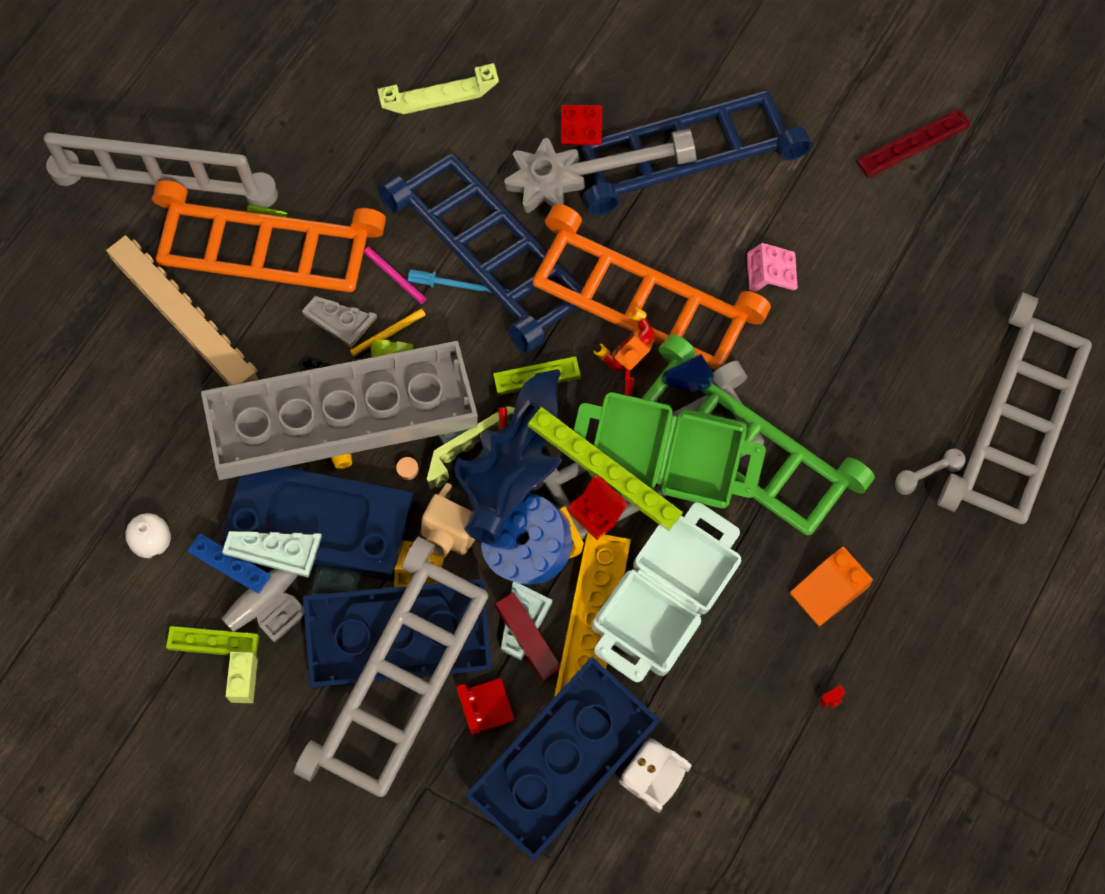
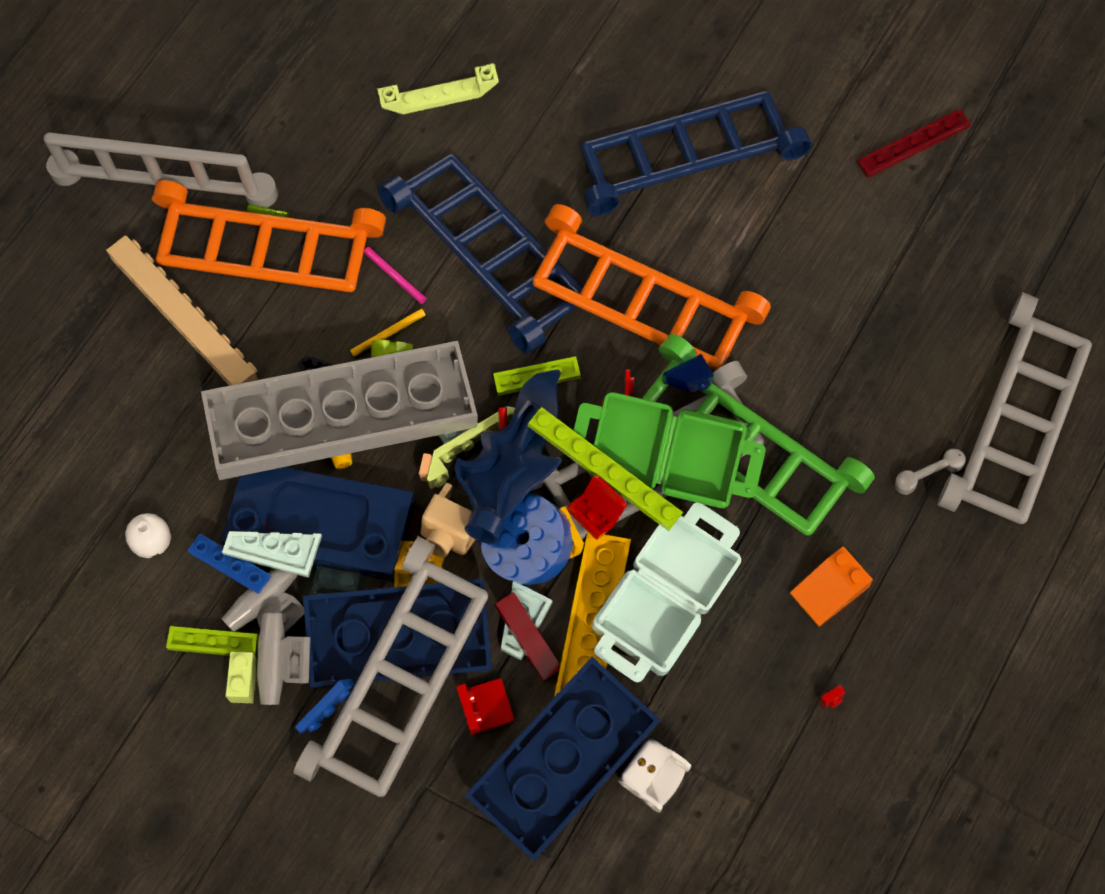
light grey wing [302,296,377,348] -> none
light nougat tile [396,457,419,480] -> none
dark azure piece [408,270,510,293] -> none
light grey piece [504,128,696,213] -> none
red bracket [561,105,602,145] -> none
torso [593,307,655,372] -> none
bright pink bracket [747,243,798,292] -> none
none -> light grey plate [257,613,310,705]
none -> blue plate [295,679,355,734]
none -> light nougat tile [419,453,432,482]

